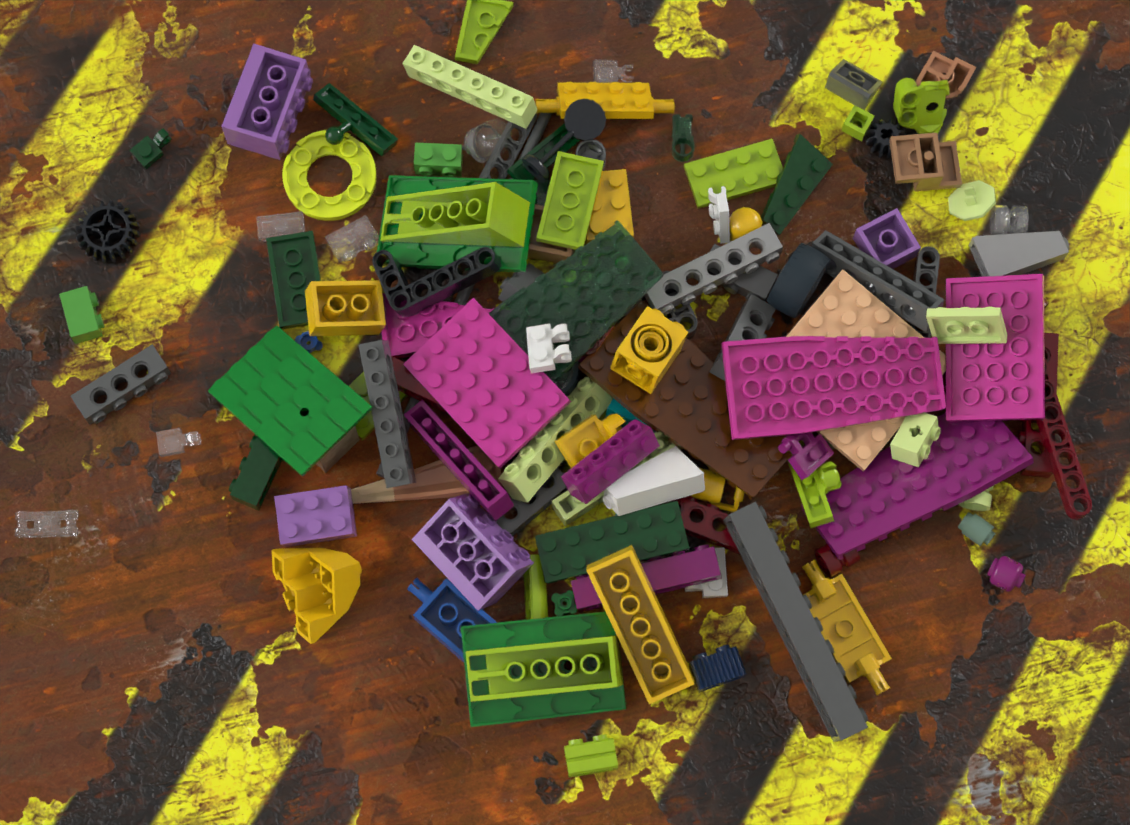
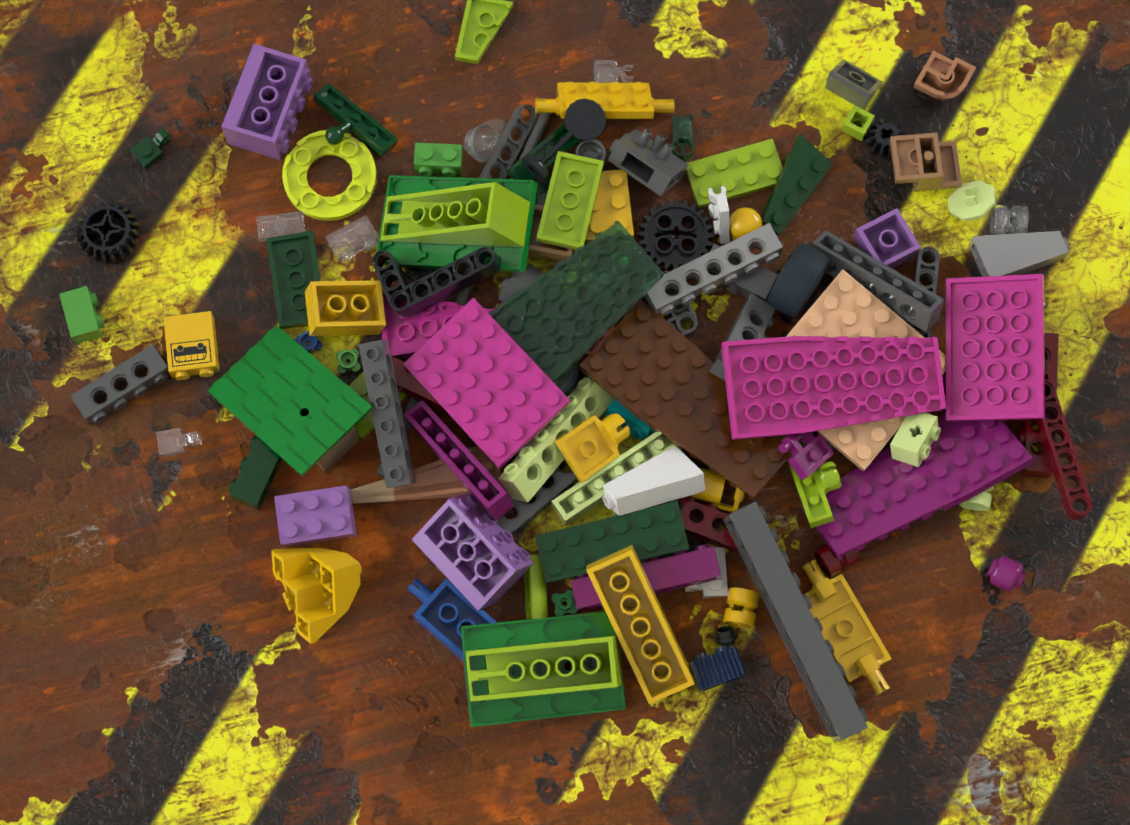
clear plate [15,509,79,538] -> none
yellowish green brick [403,45,538,129] -> none
white plate [526,324,572,374] -> none
magenta brick [561,419,660,504] -> none
lime brick [564,735,618,778] -> none
yellow brick [610,306,688,394] -> none
lime piece [893,78,950,134] -> none
yellowish green plate [926,306,1008,344] -> none
sand green brick [958,512,996,546] -> none
none -> yellow brick [163,311,220,380]
none -> bright green plate [336,349,361,373]
none -> dark grey piece [608,129,689,196]
none -> black gear [638,198,714,271]
none -> black plate [714,626,738,646]
none -> yellow wheel [723,588,760,629]

